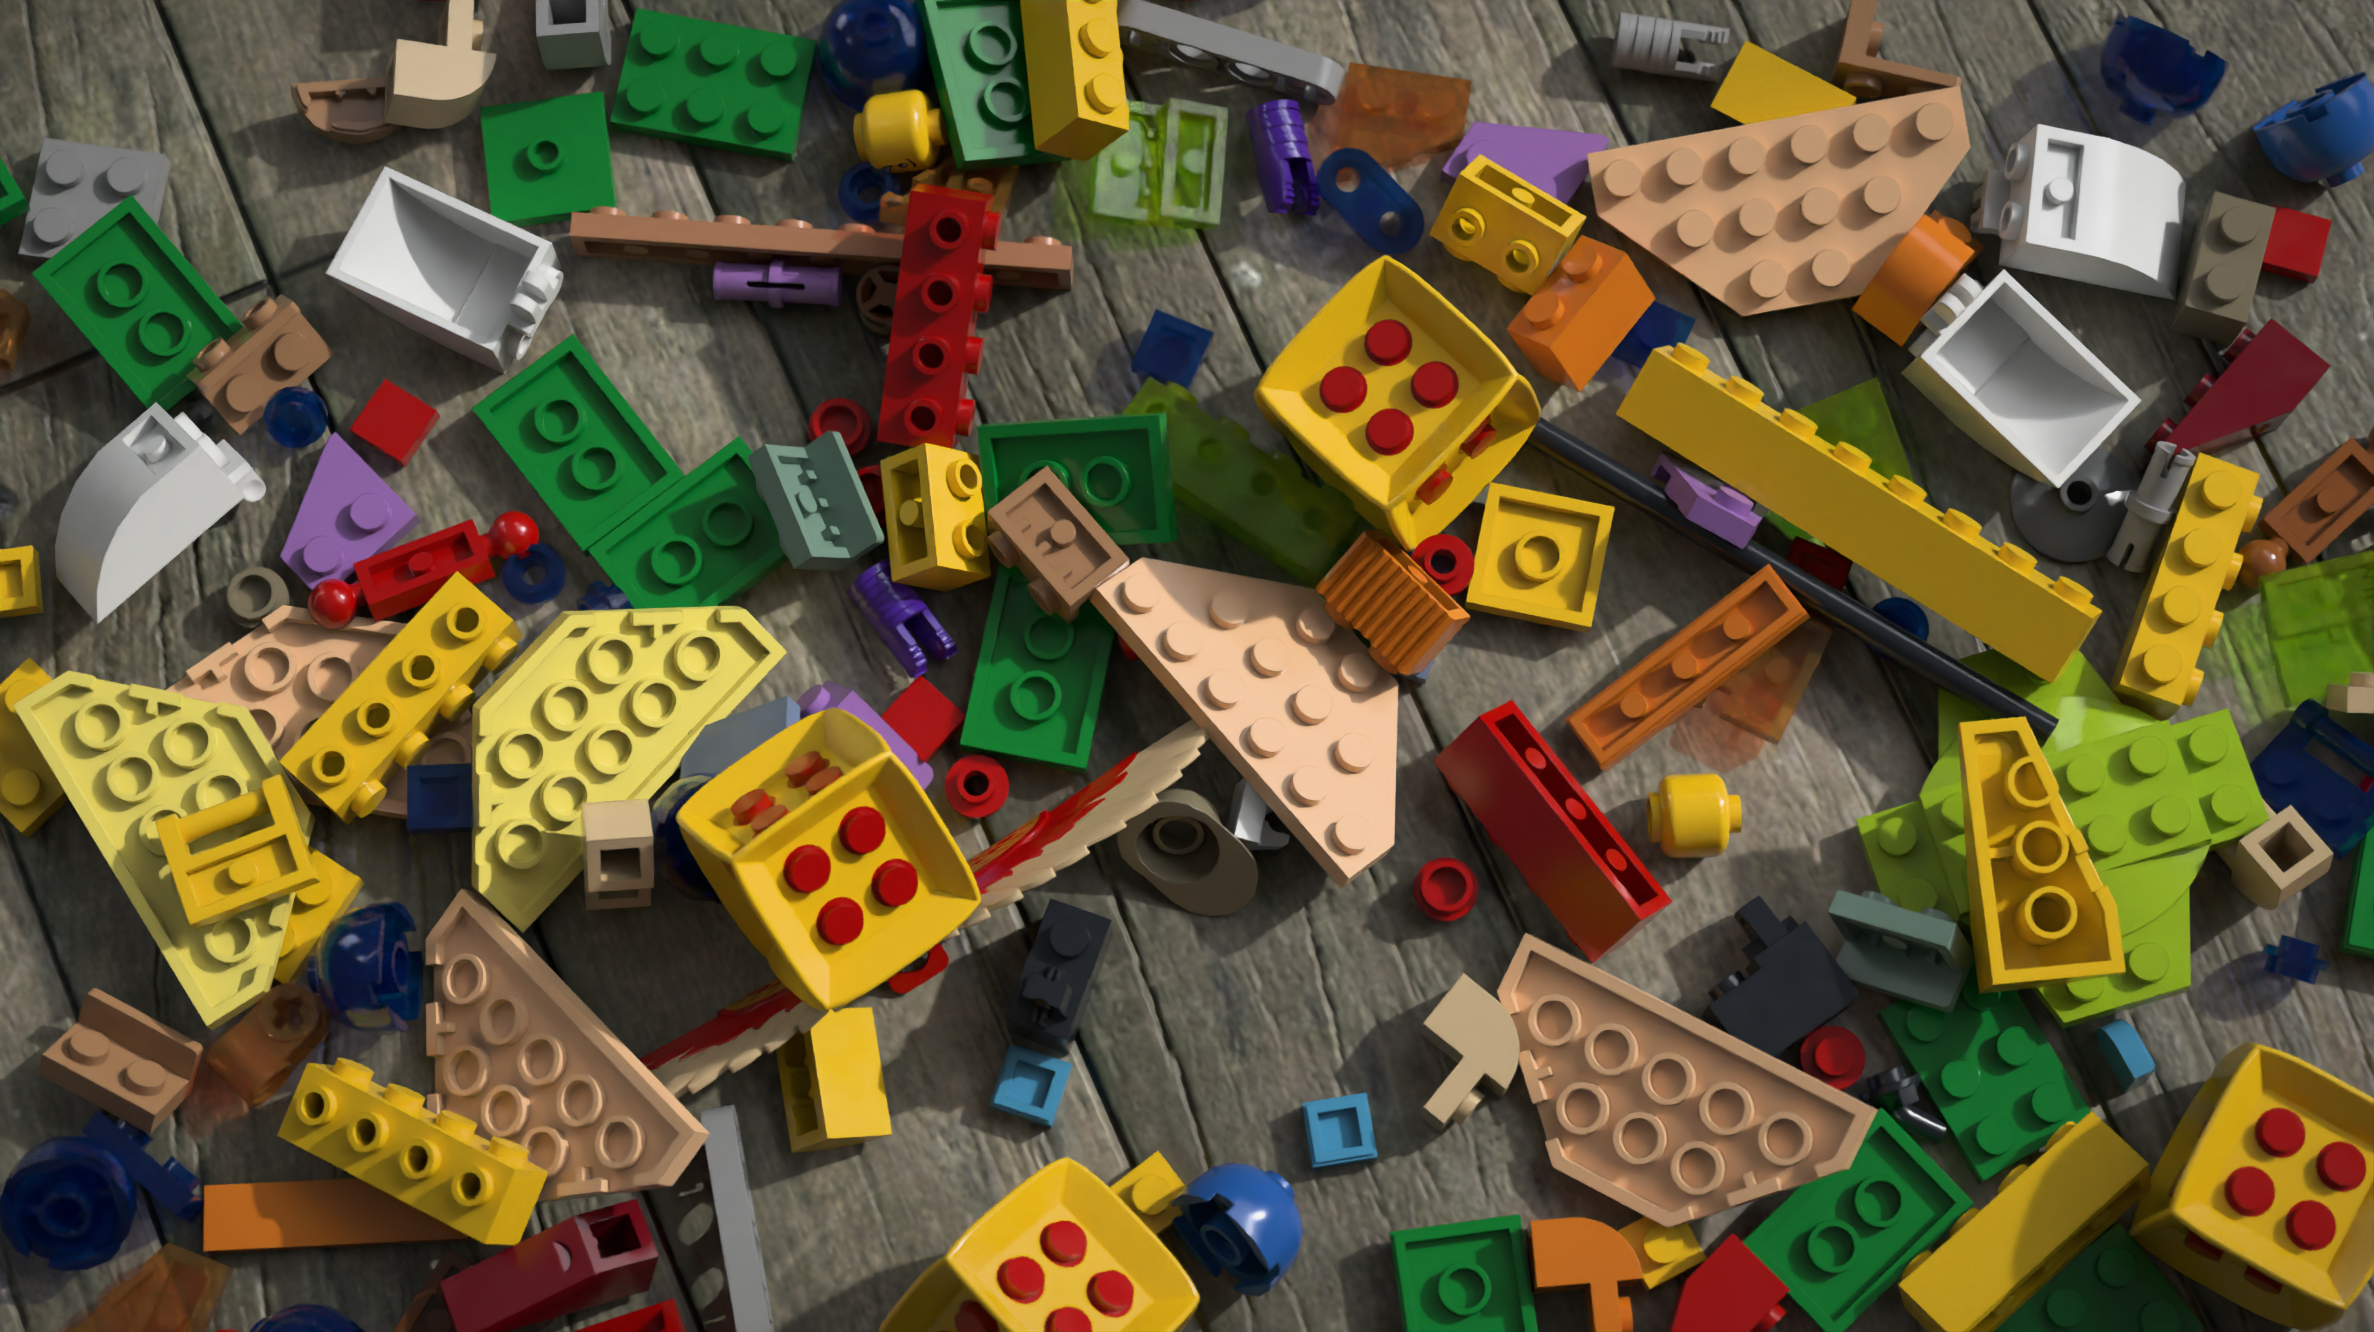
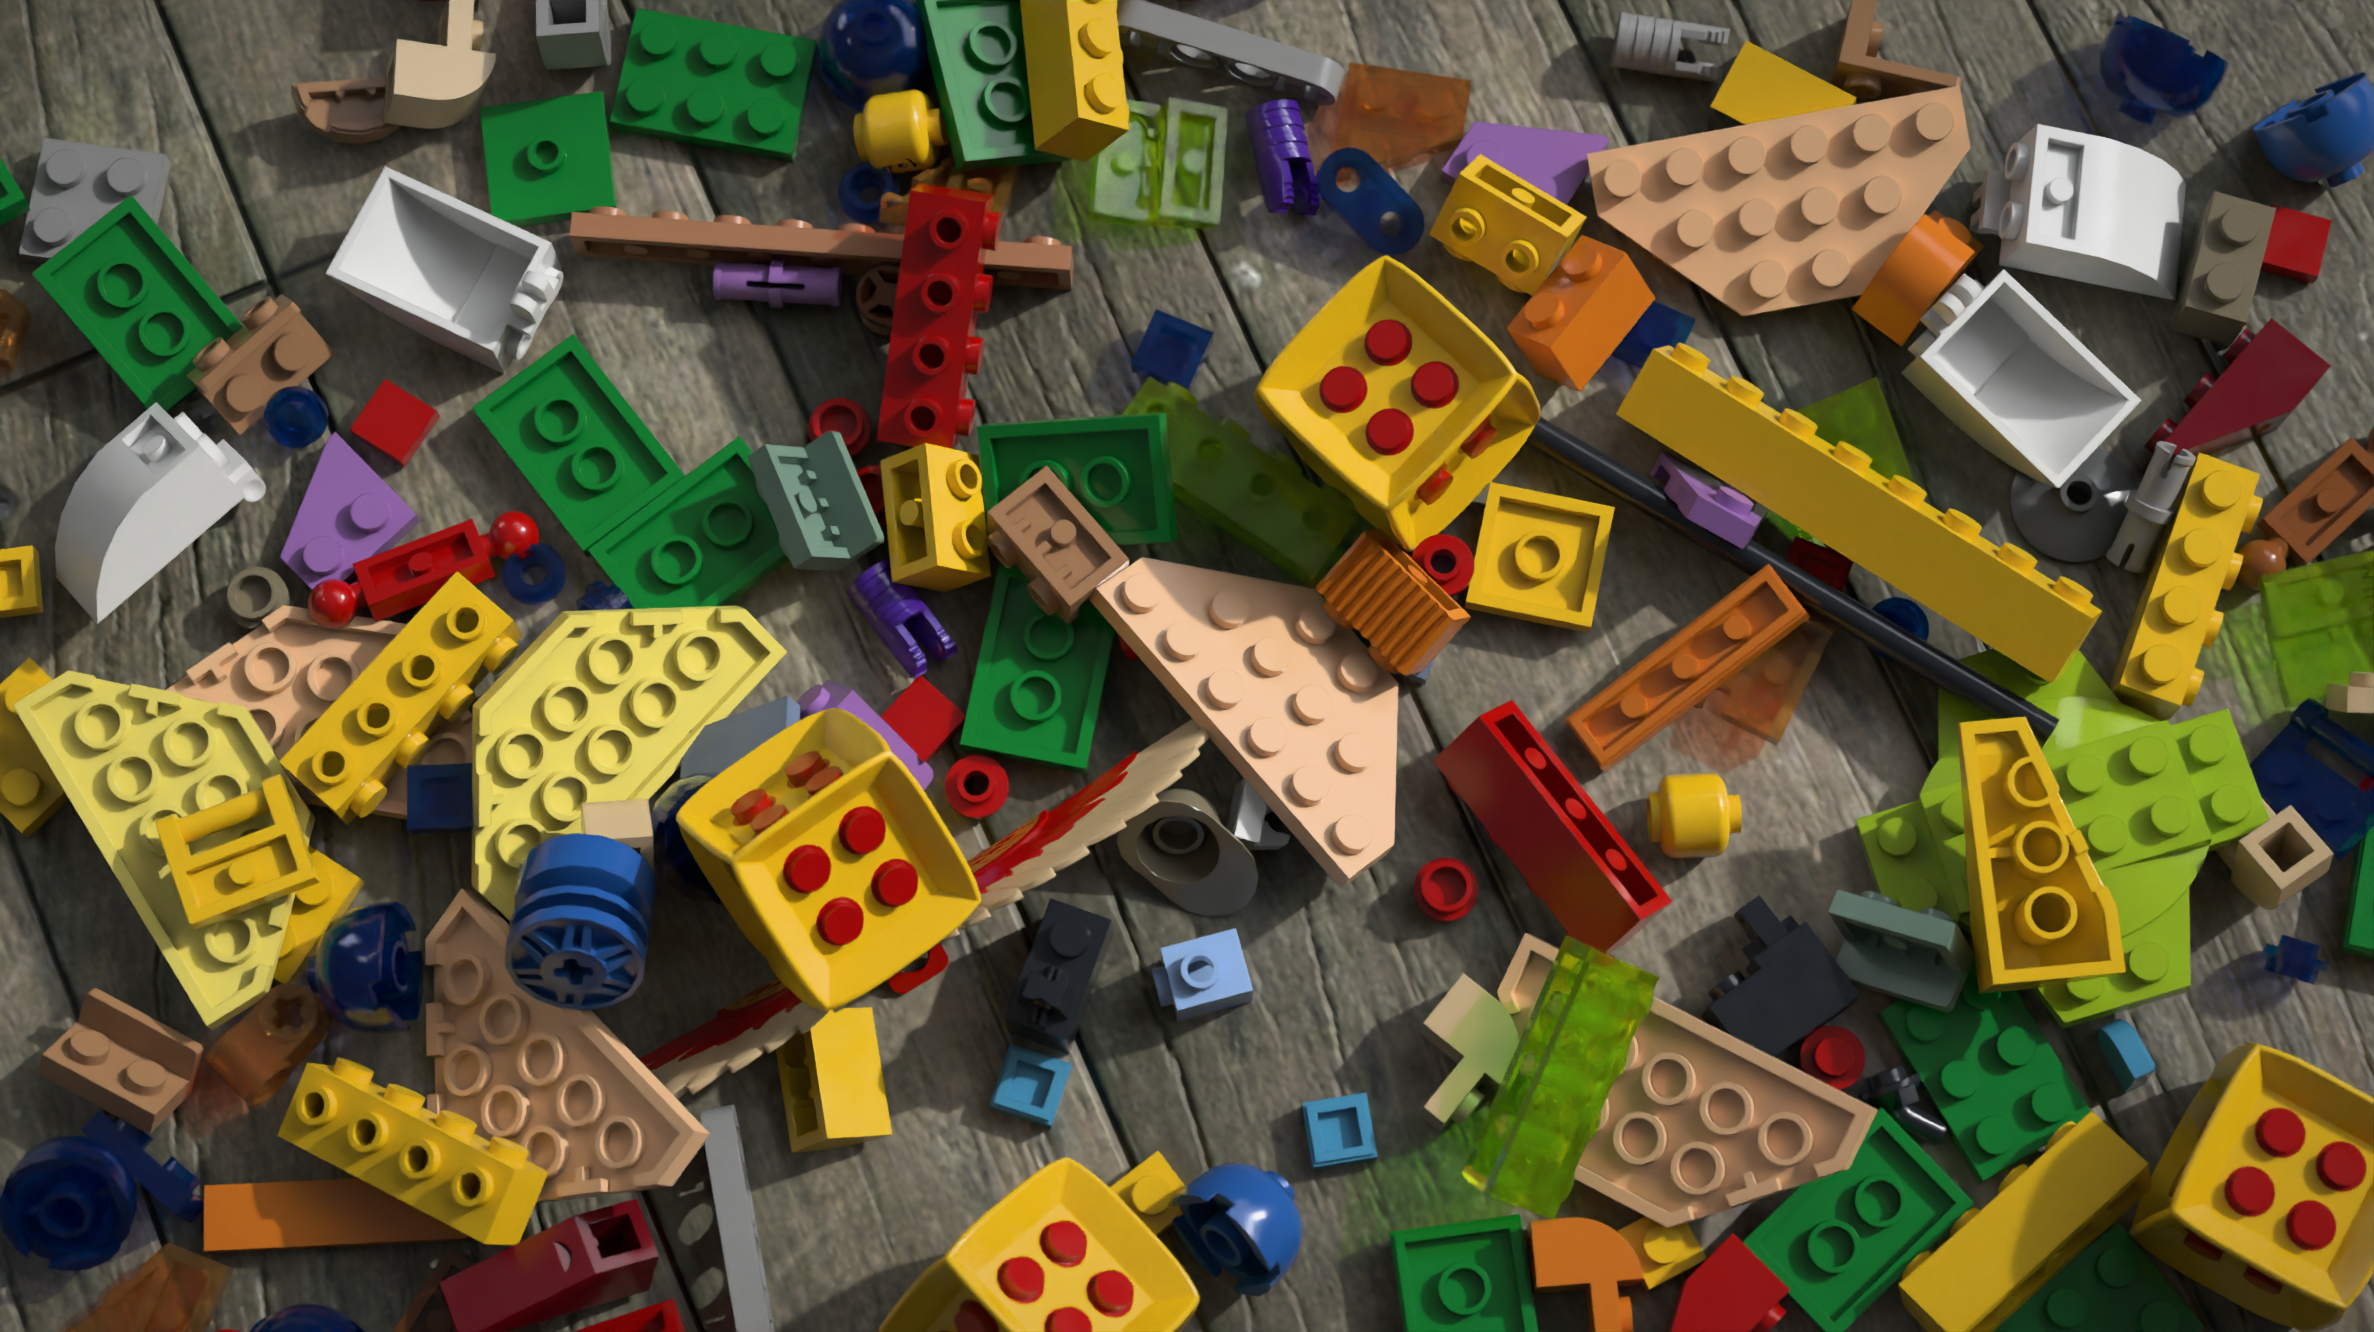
none -> blue wheel [505,833,656,1010]
none -> light blue brick [1151,928,1253,1021]
none -> clear neon green brick [1460,935,1660,1220]

